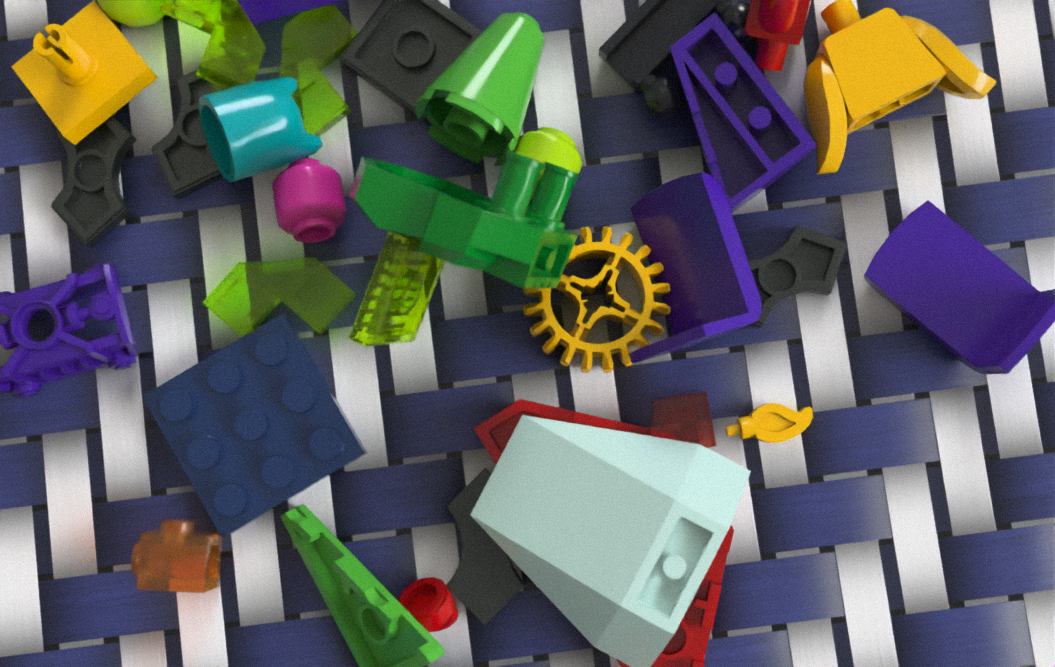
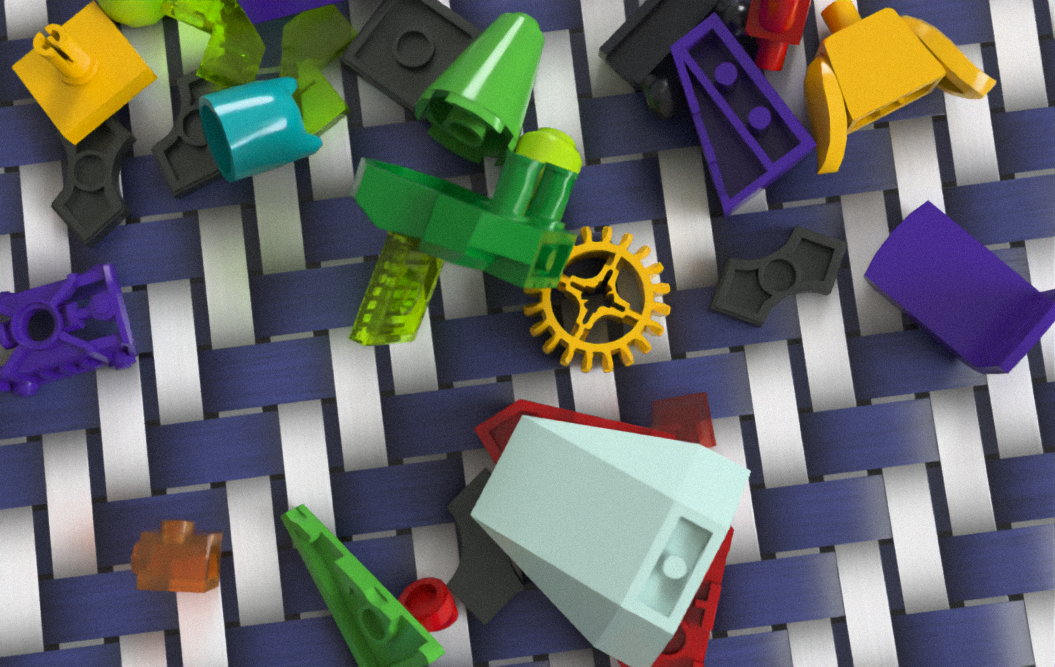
dark blue plate [142,313,367,538] -> none
clear neon green tile [202,257,357,338] -> none
dark pink head [272,158,346,243] -> none
dark purple piece [629,172,762,364] -> none
yellow piece [725,403,813,443] -> none

